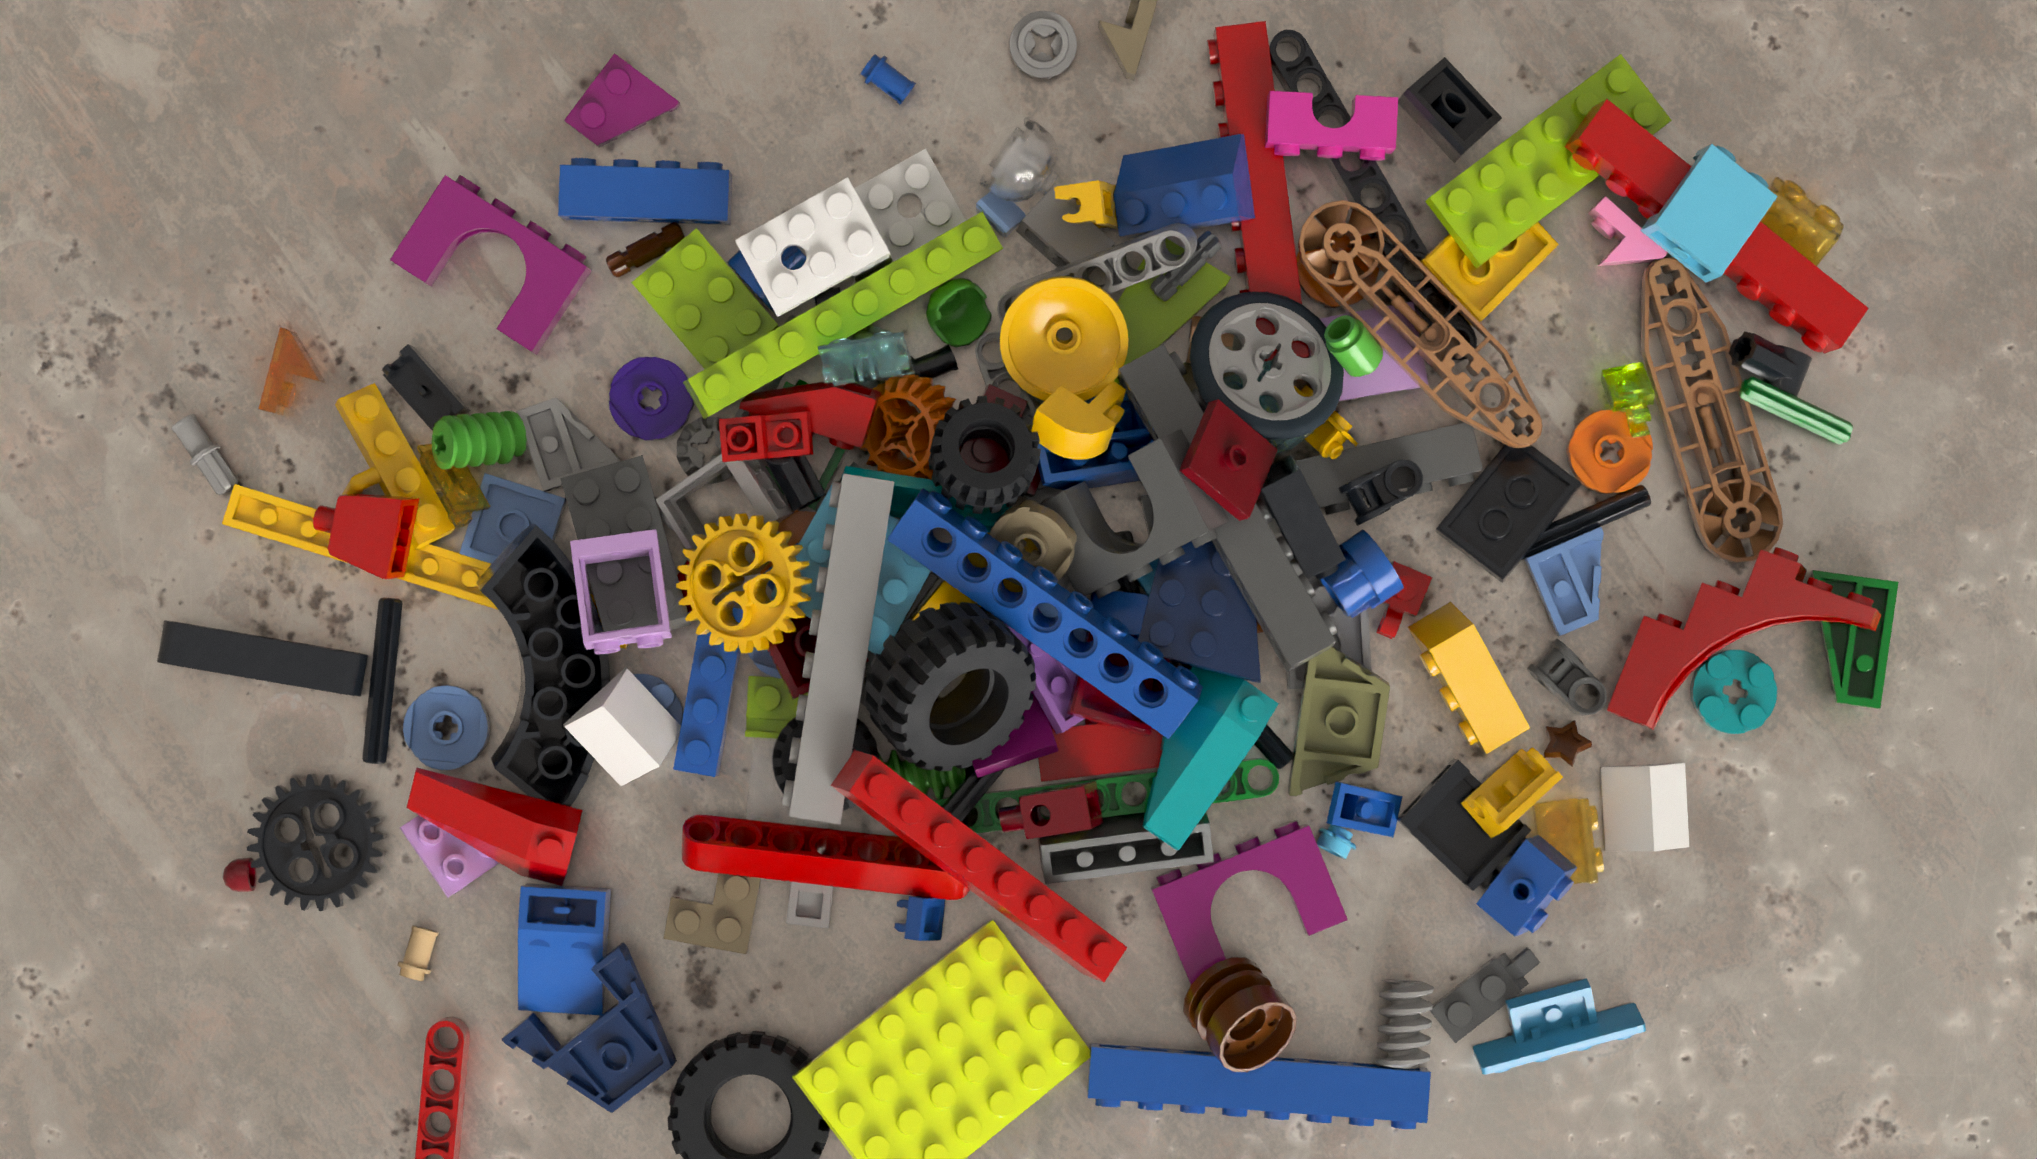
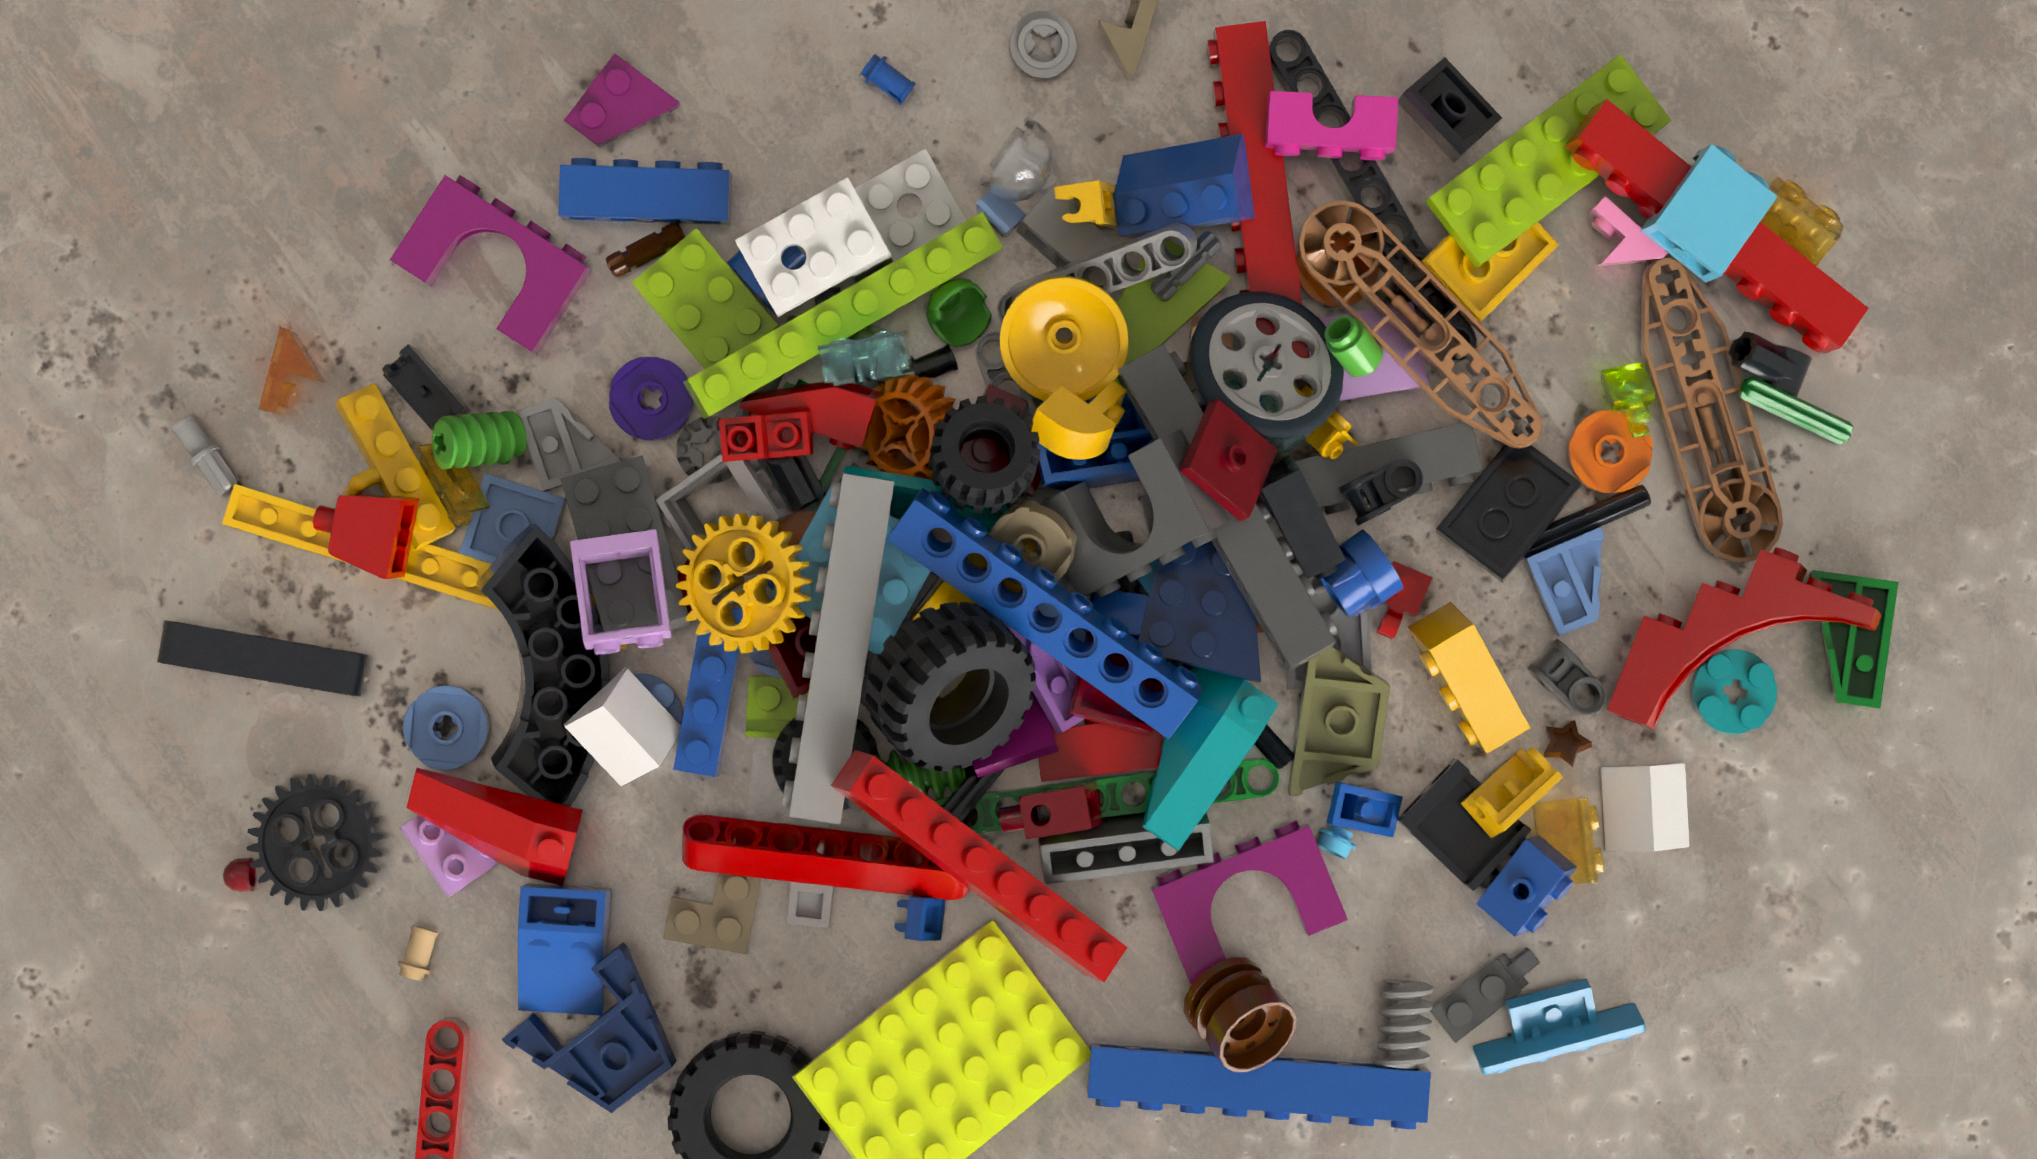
black axle [362,597,403,764] -> none

